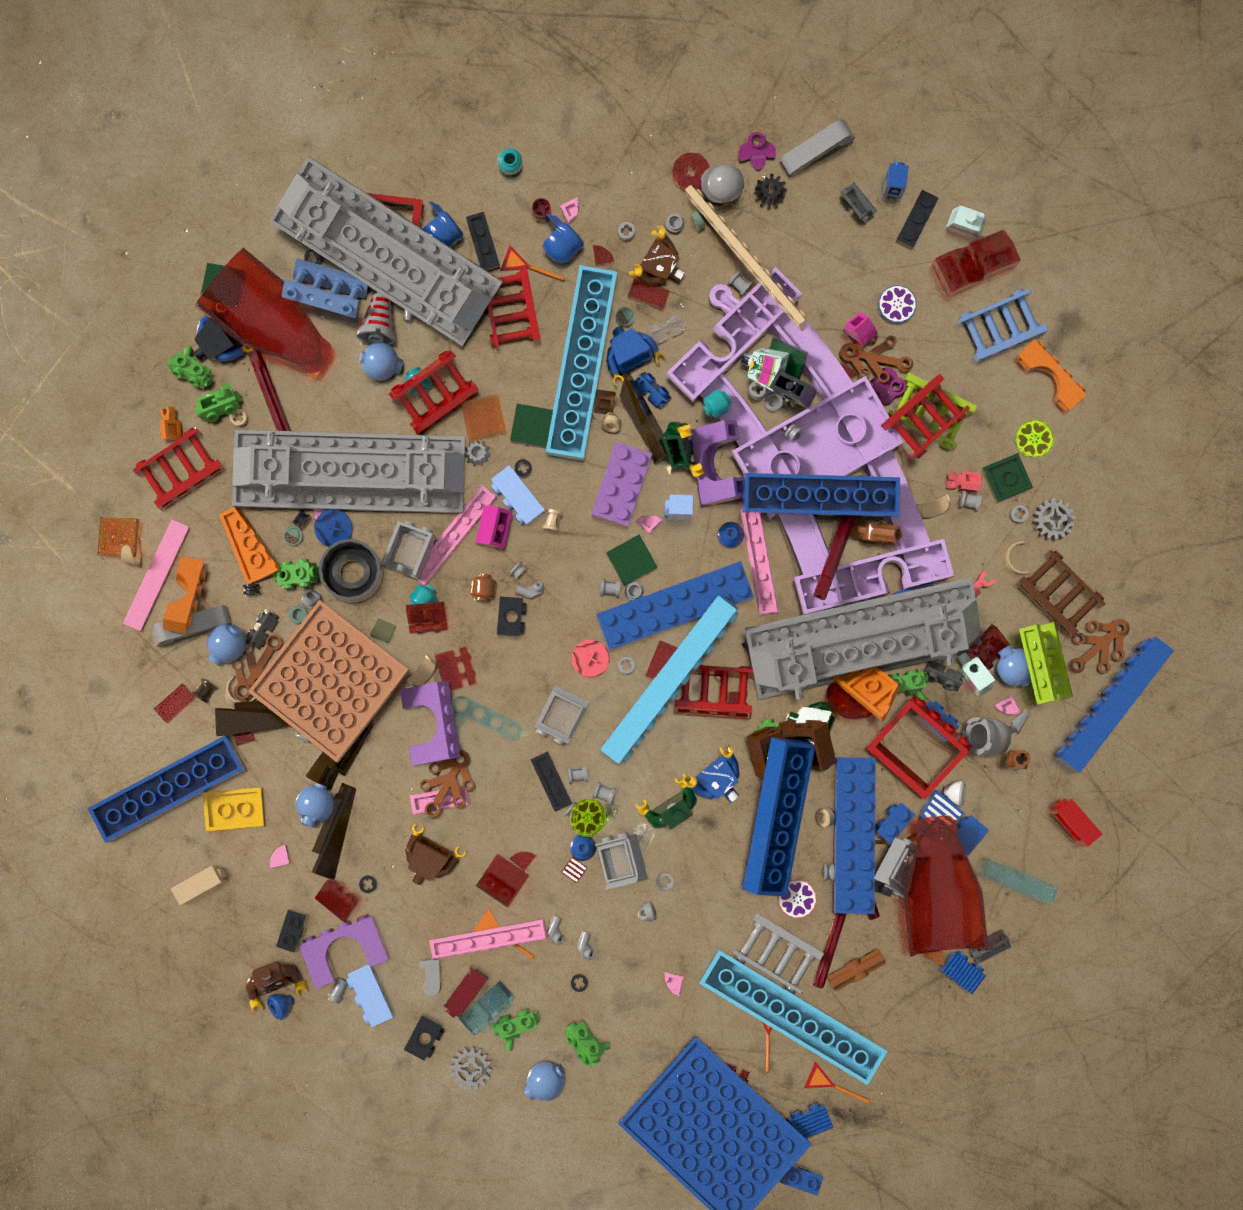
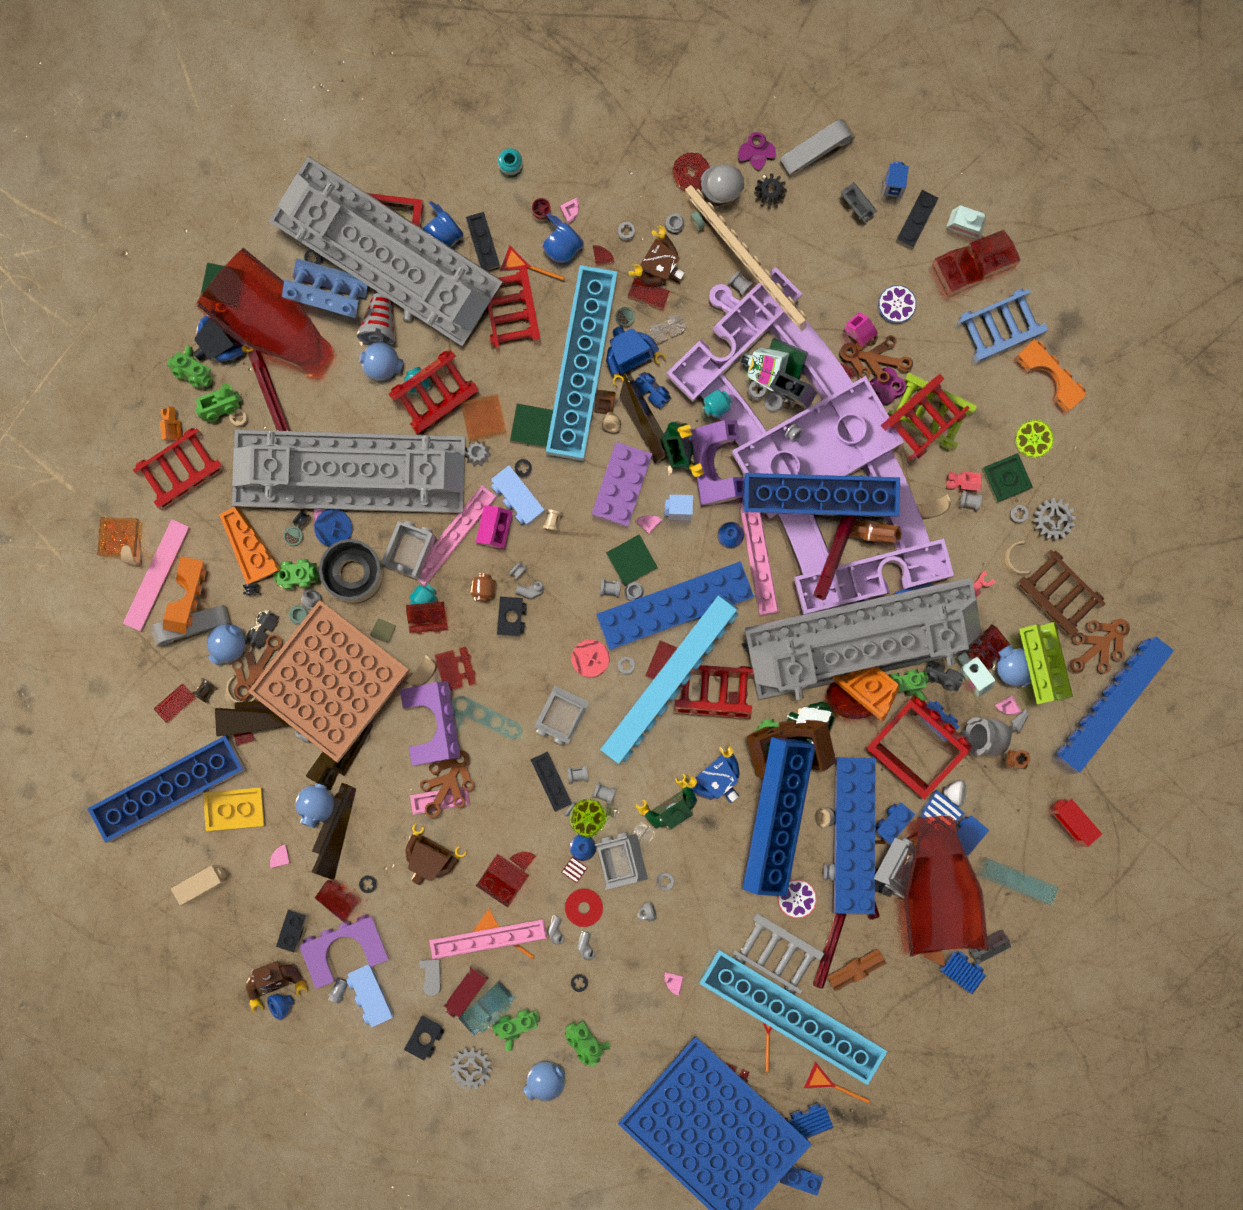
none -> red tile [565,889,603,927]

